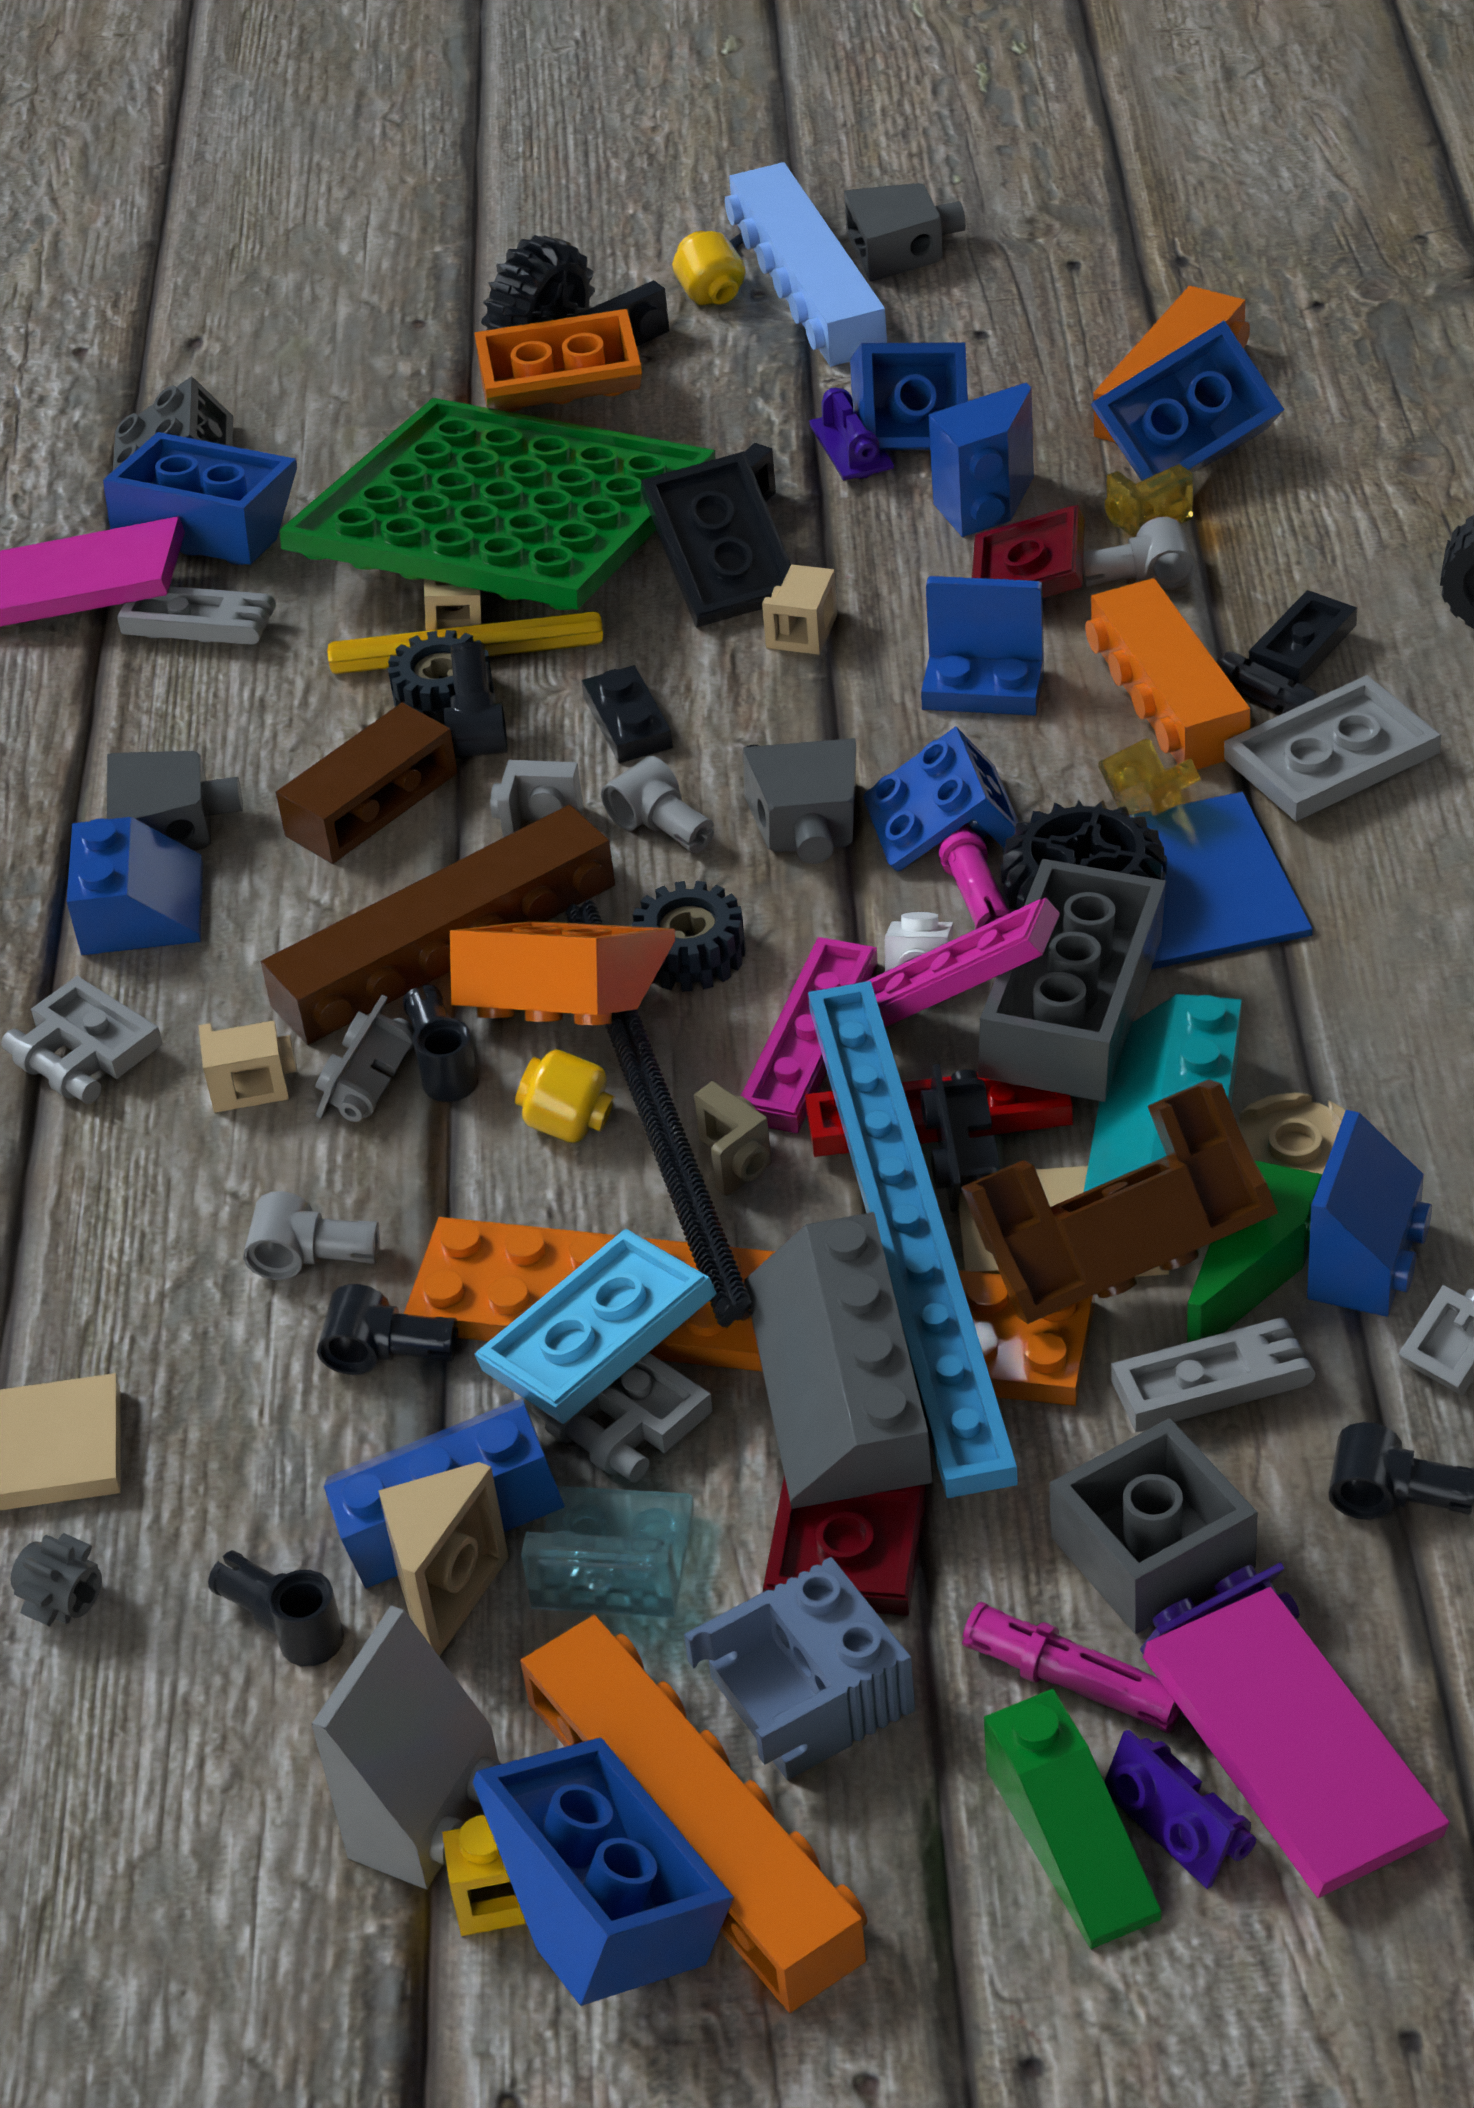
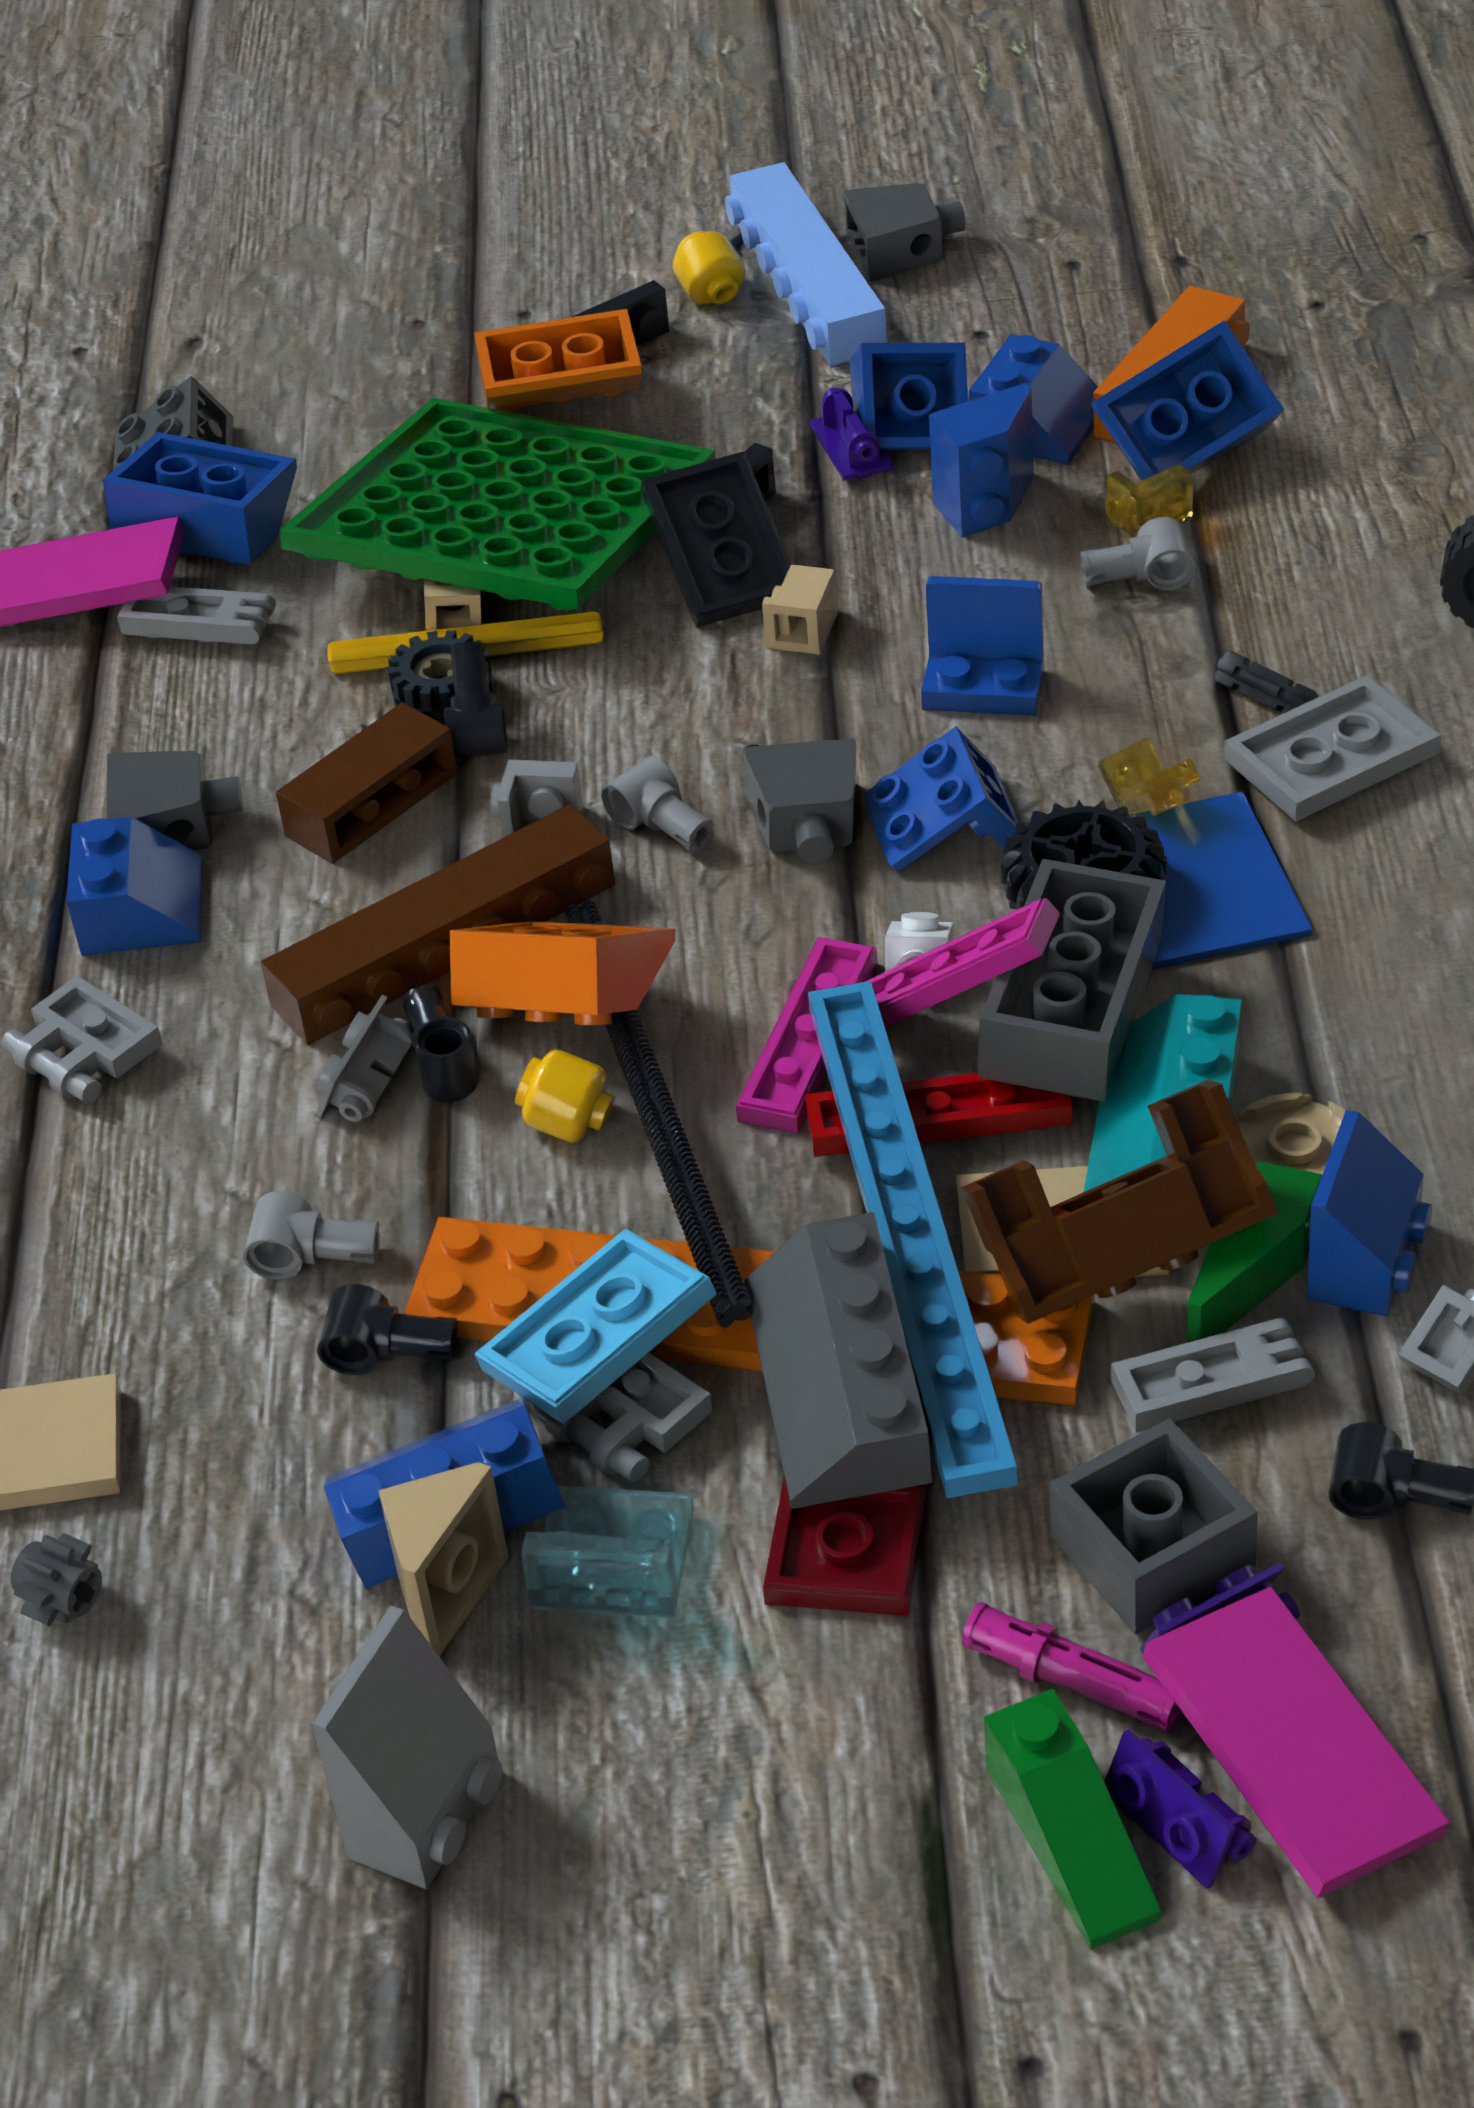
tan brick [198,1020,297,1113] -> none
black pin [208,1550,344,1666] -> none
yellow brick [442,1815,527,1936] -> none
blue slope [472,1737,734,2006] -> none
black gear [481,235,595,330] -> none
orange brick [520,1614,867,2014] -> none
black plate [581,665,673,763] -> none
black bush [631,881,746,992] -> none
sand blue piece [684,1557,915,1781] -> none
dark tan bracket [694,1081,772,1196] -> none
black hinge [920,1064,1000,1212] -> none
dark pink pin [939,823,1011,929] -> none
dark red tile [972,505,1085,598] -> none
orange brick [1085,578,1250,773] -> none
black plate [1249,590,1357,686] -> none
none -> blue slope [969,334,1098,465]

